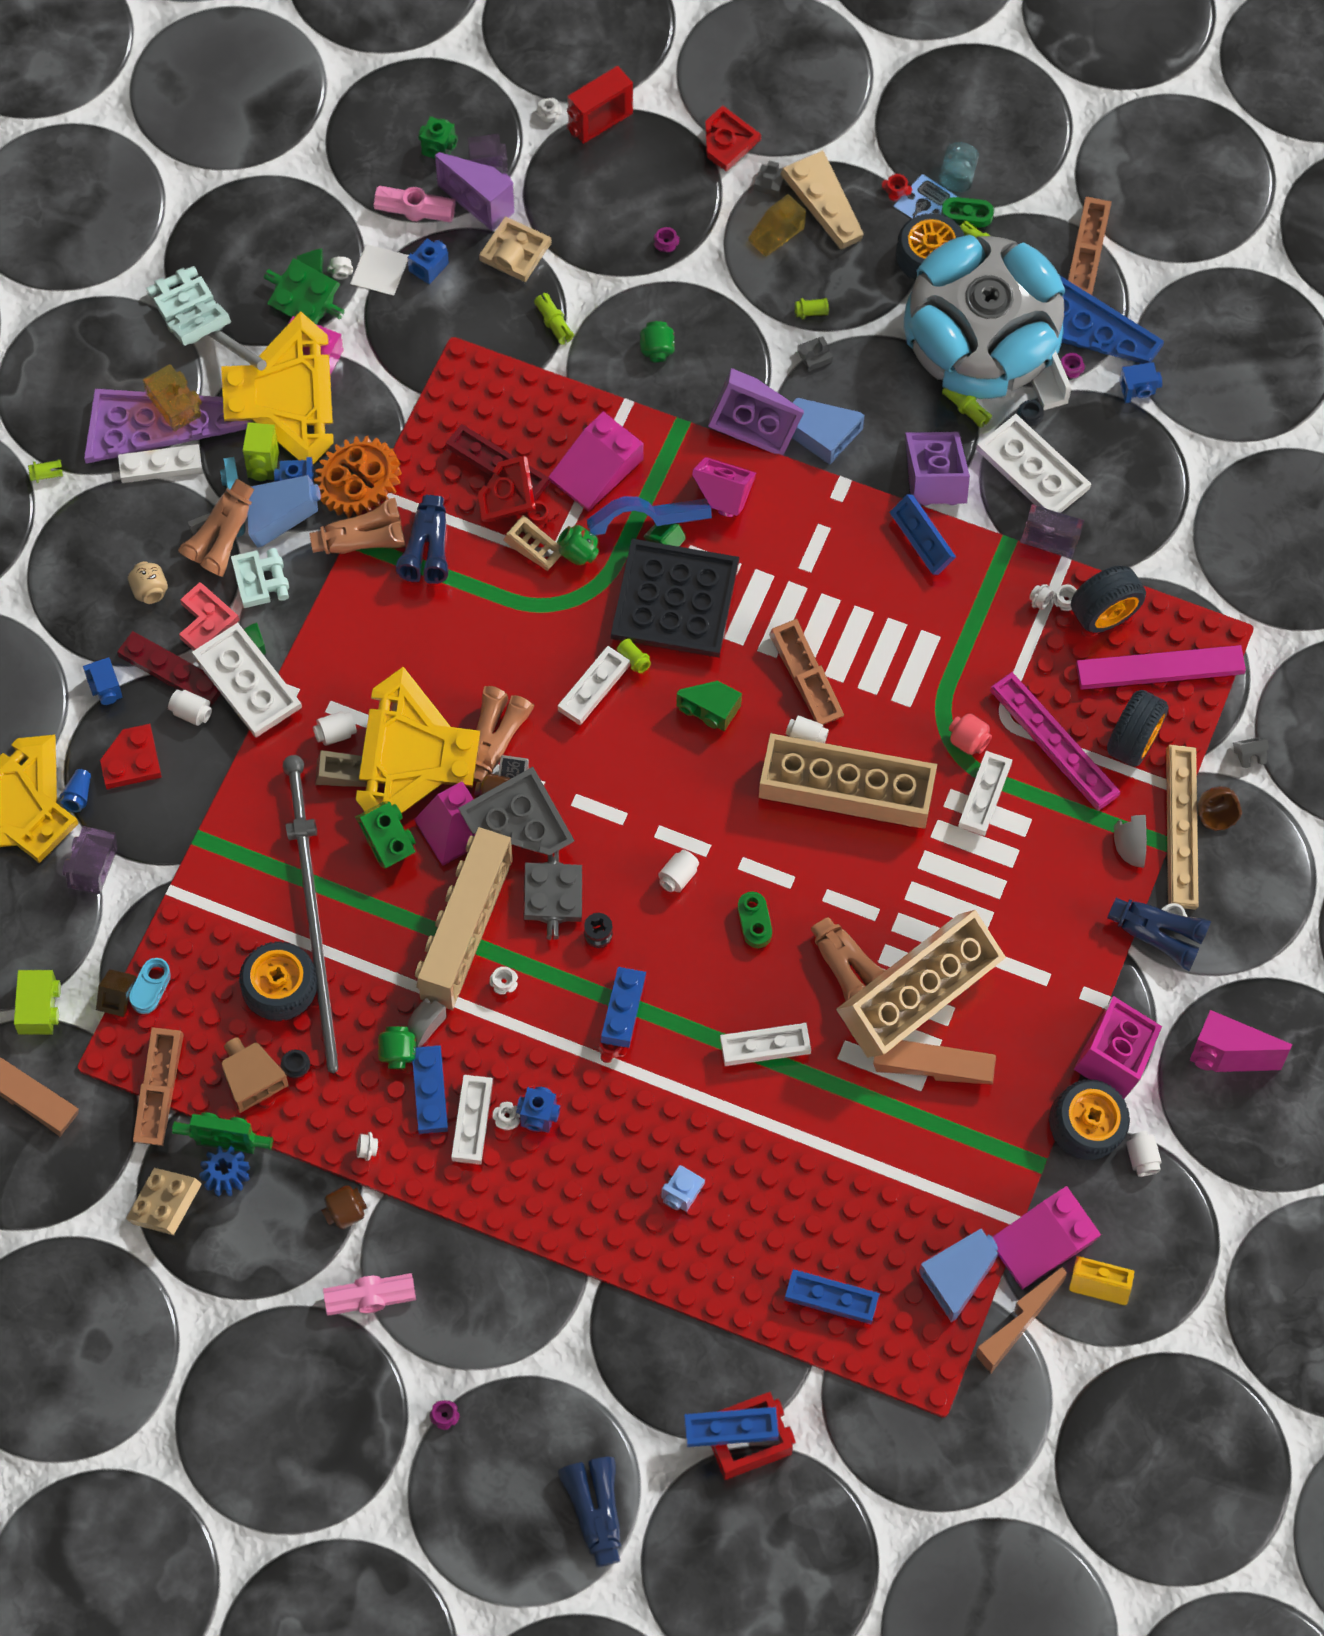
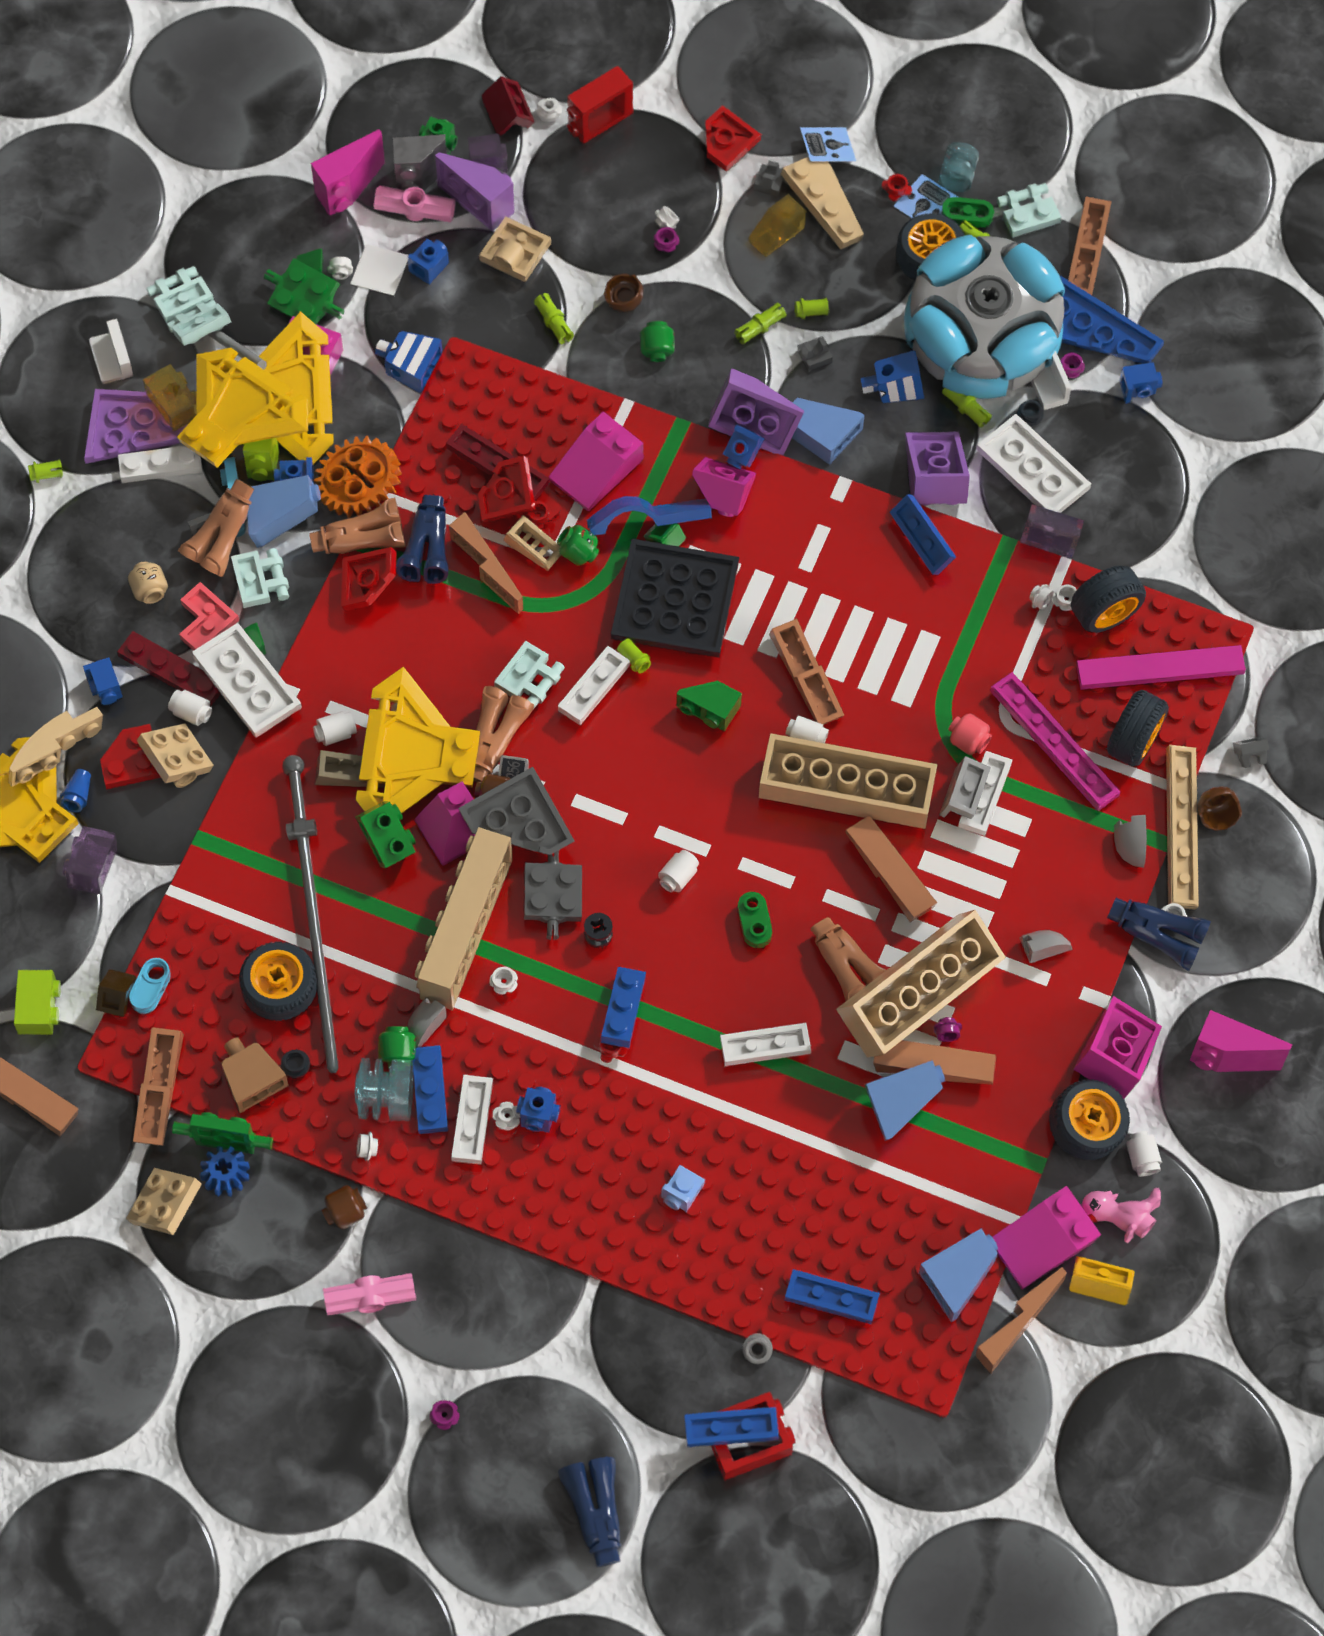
none -> tan slope [9,707,103,787]
none -> white panel [89,319,133,384]
none -> tan plate [137,723,214,788]
none -> yellow plate [177,347,308,468]
none -> dark pink slope [311,130,385,215]
none -> red plate [341,547,396,611]
none -> clear light blue wheel [355,1058,413,1121]
none -> blue torso [375,331,443,393]
none -> flat silver slope [393,135,447,191]
none -> nougat slope [449,512,523,614]
none -> dark red panel [481,76,535,135]
none -> light aqua plate [494,641,565,710]
none -> reddish brown hair [603,274,644,313]
none -> white plate [655,206,679,229]
none -> blue brick [723,425,765,469]
none -> lime pin [734,303,786,344]
none -> light grey plate [743,1333,773,1364]
none -> sticker [801,128,856,161]
none -> nougat slope [845,816,937,922]
none -> blue torso [861,350,924,403]
none -> medium blue slope [865,1060,945,1141]
none -> magenta plate [934,1017,962,1042]
none -> light grey panel [939,756,991,819]
none -> light aqua plate [996,183,1062,238]
none -> light grey brick [1020,930,1073,963]
none -> bright pink animal [1082,1188,1161,1244]

